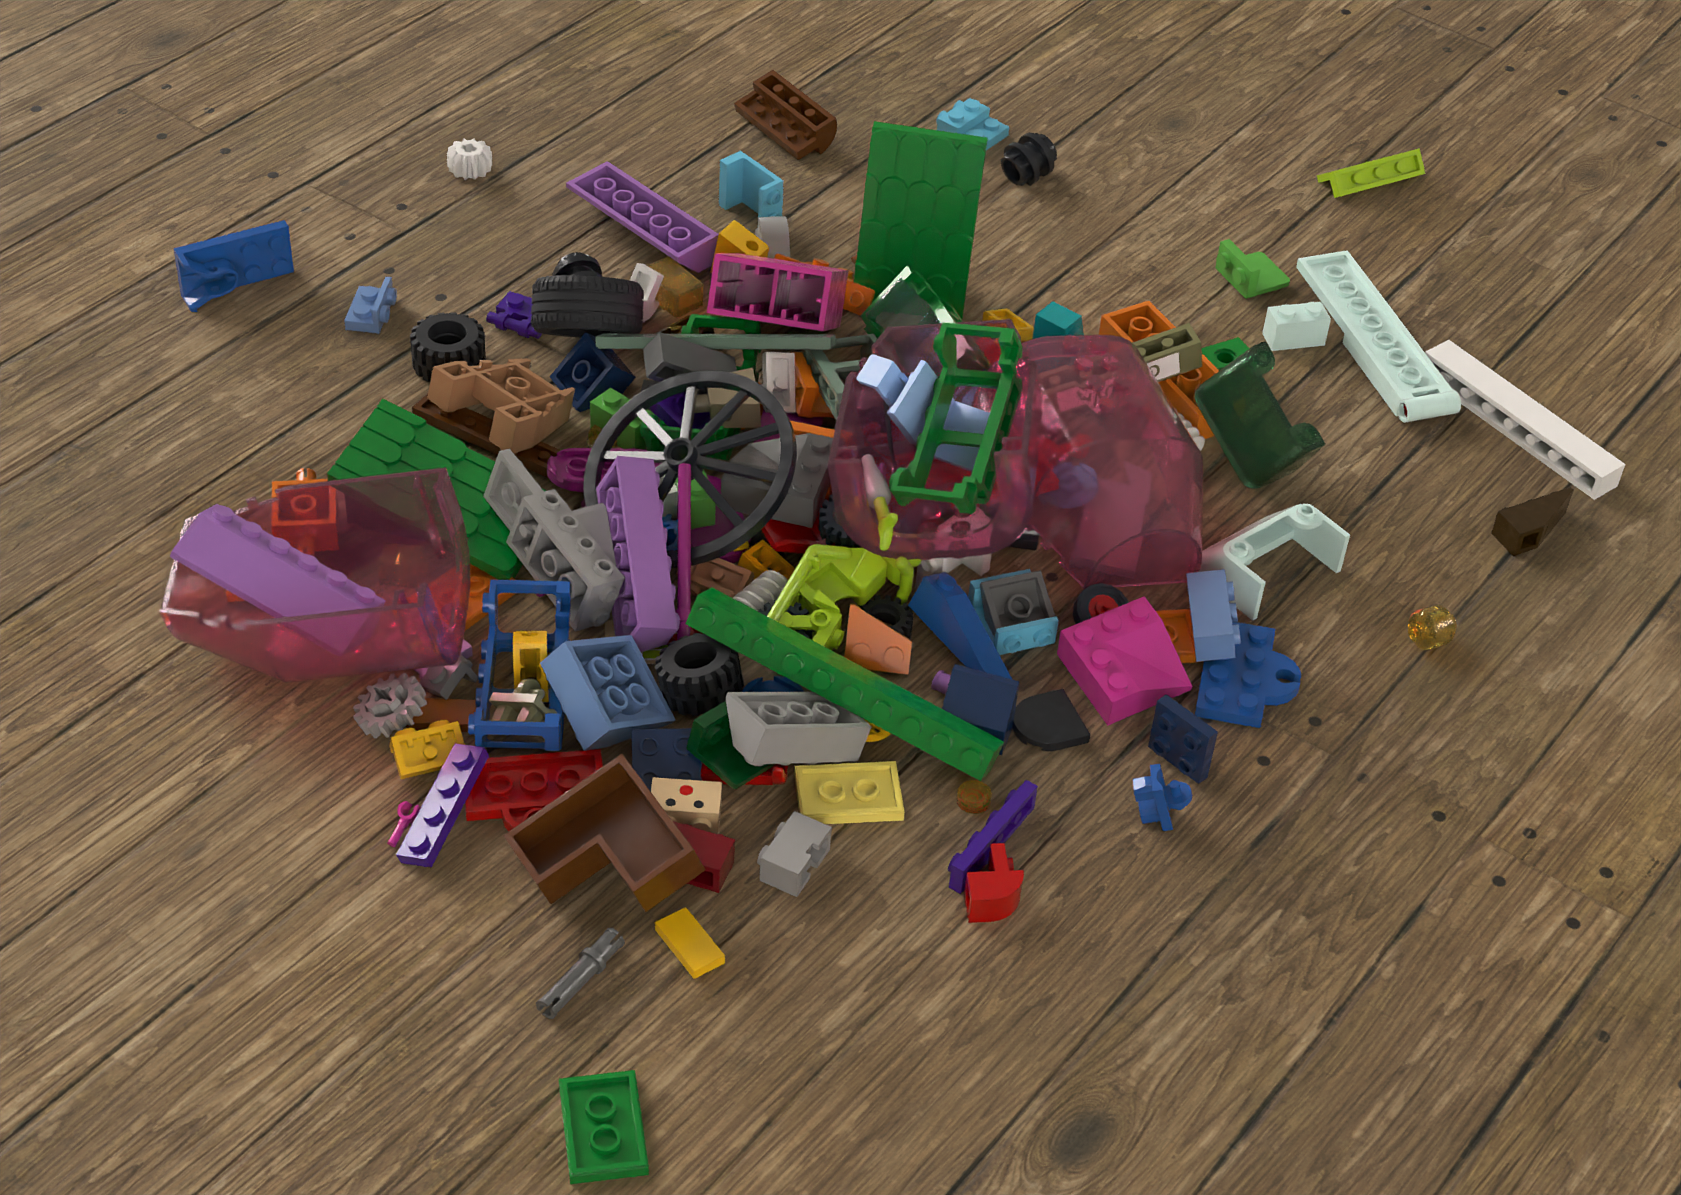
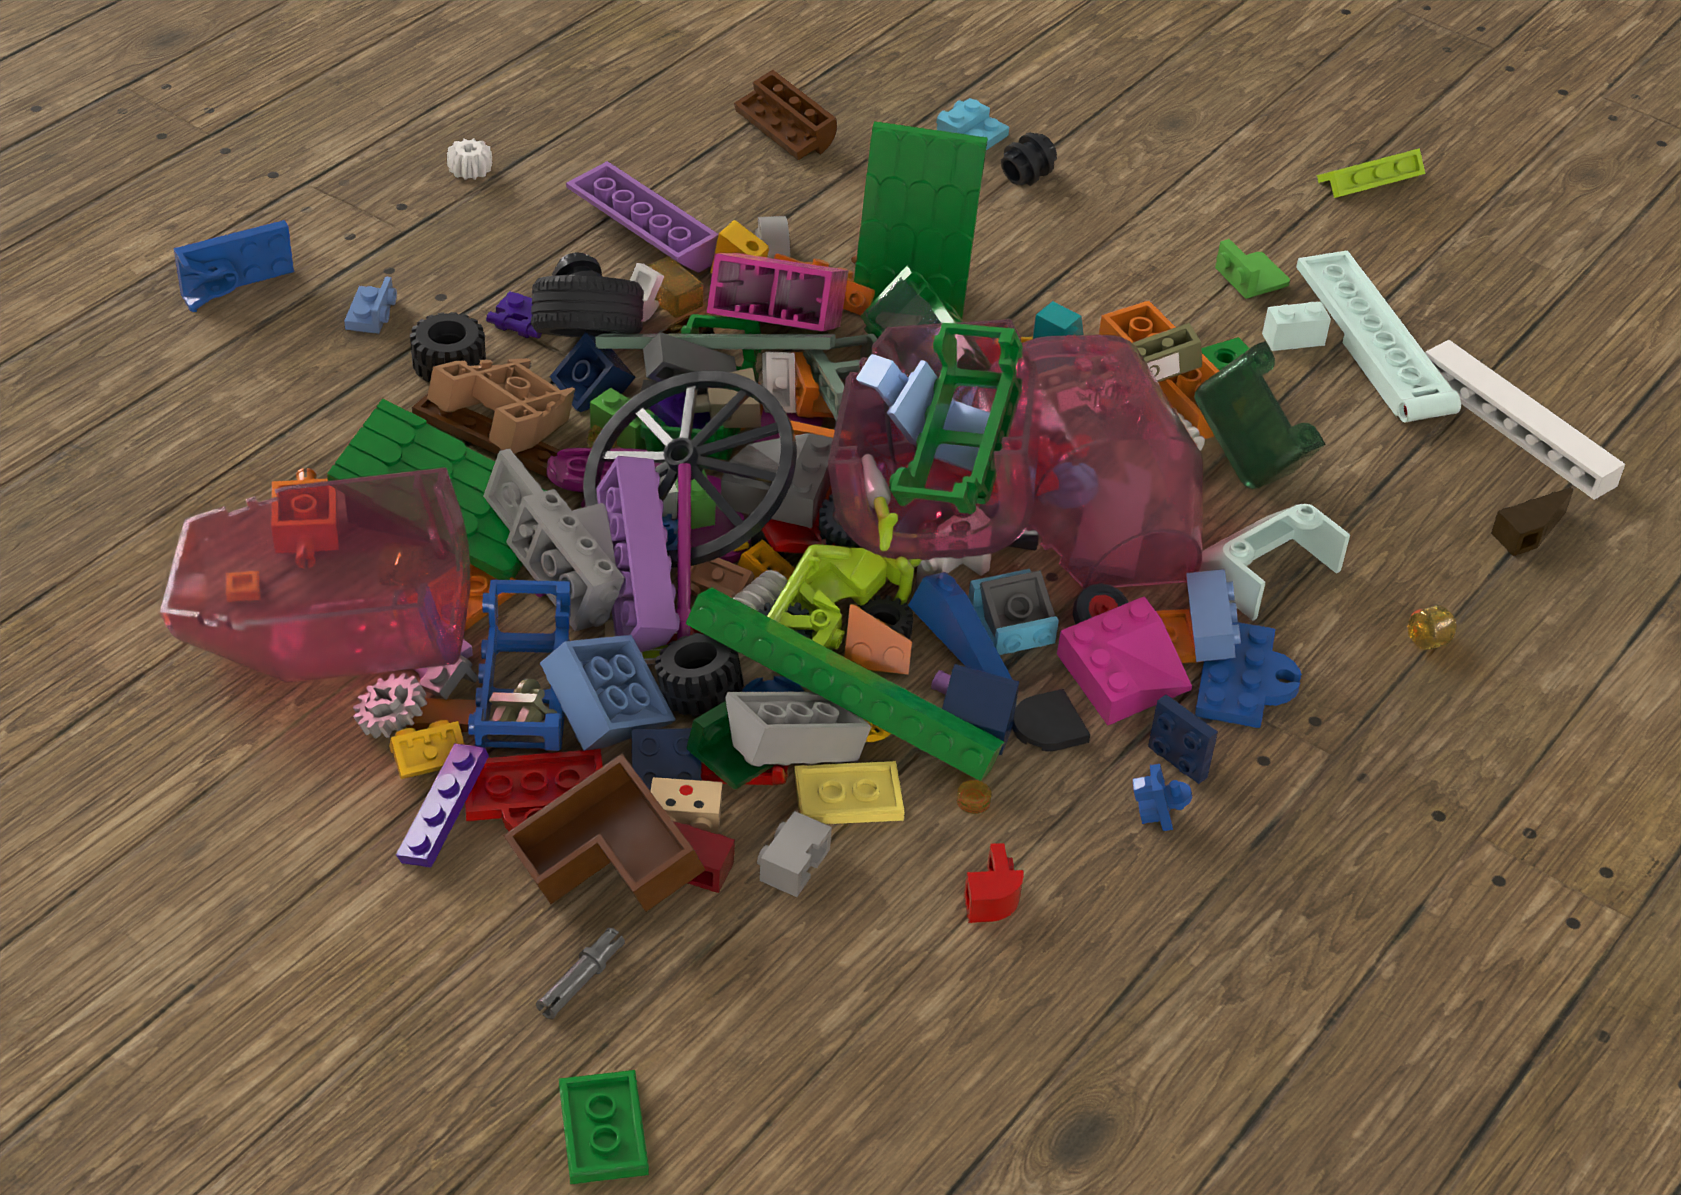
medium lavender slope [170,504,386,656] -> none
dark pink hand [388,801,421,847] -> none
yellow torso [513,631,549,702] -> none
yellow tile [655,907,725,979] -> none
medium azure panel [719,151,784,217] -> none
dark purple plate [948,780,1038,894] -> none
yellow tile [982,308,1034,341] -> none

